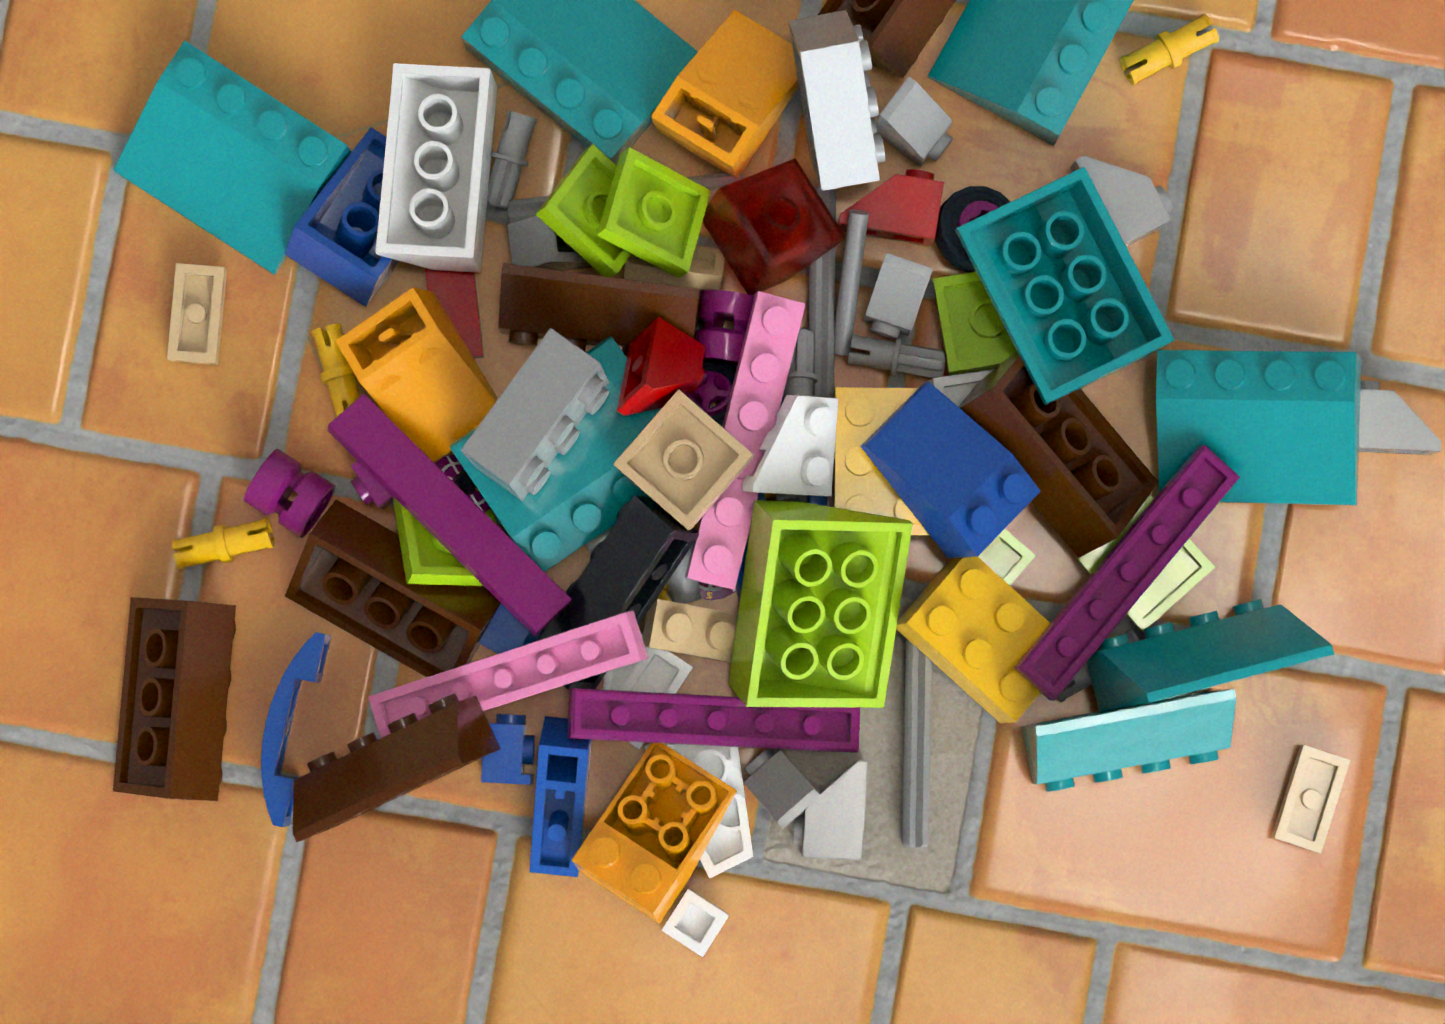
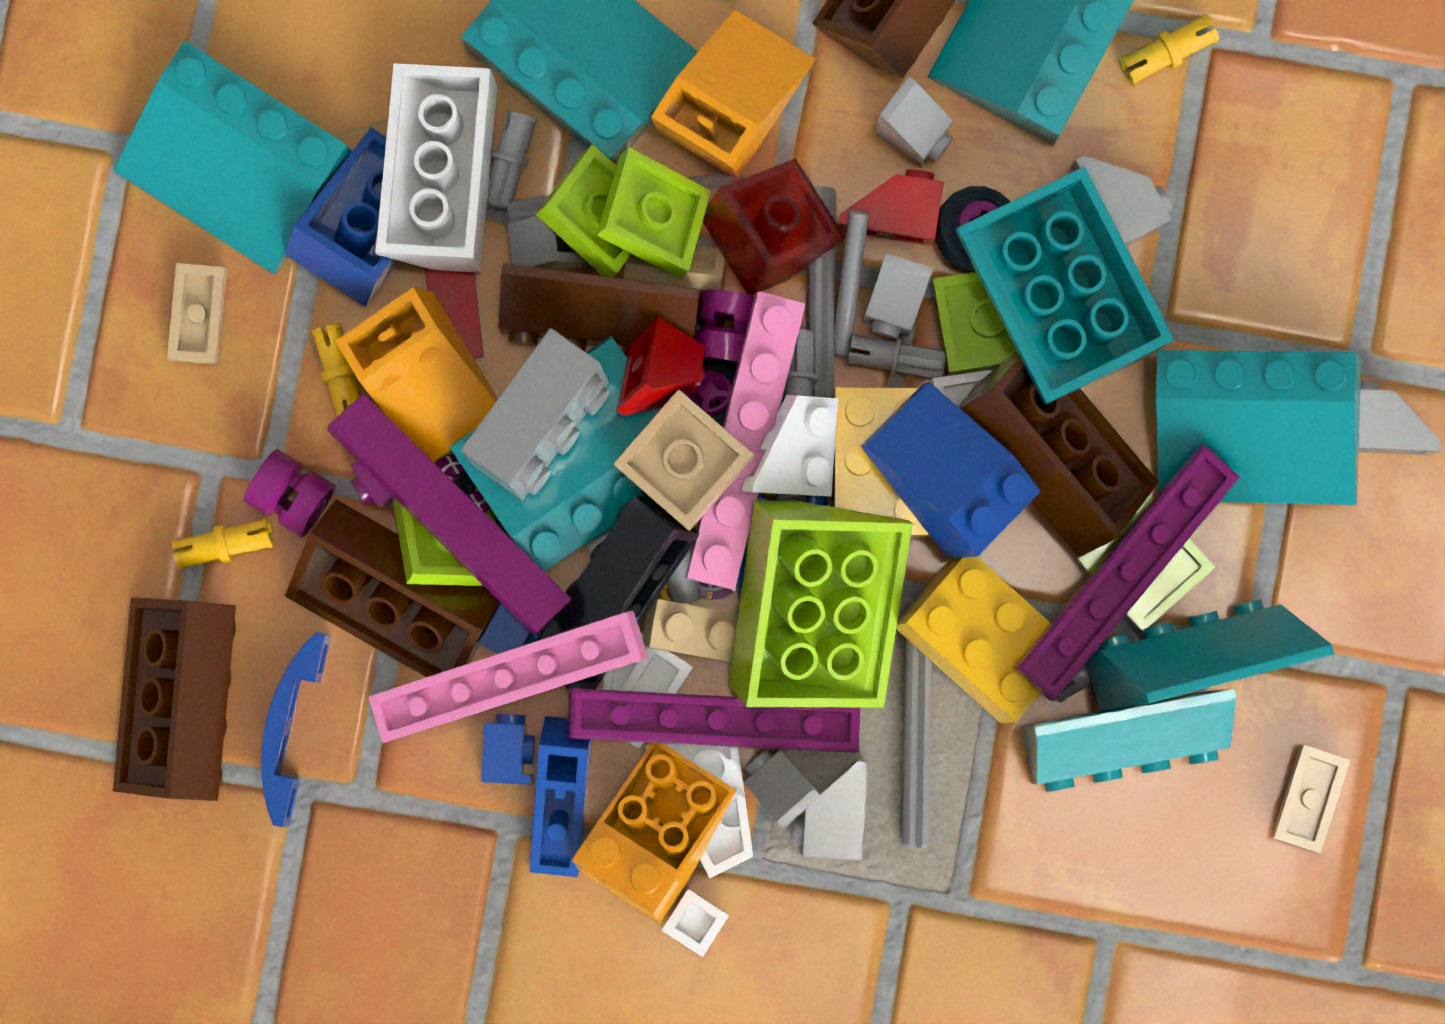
reddish brown slope [293,693,500,843] -> none
brick [789,10,886,191] -> none
plate [978,529,1036,586] -> none

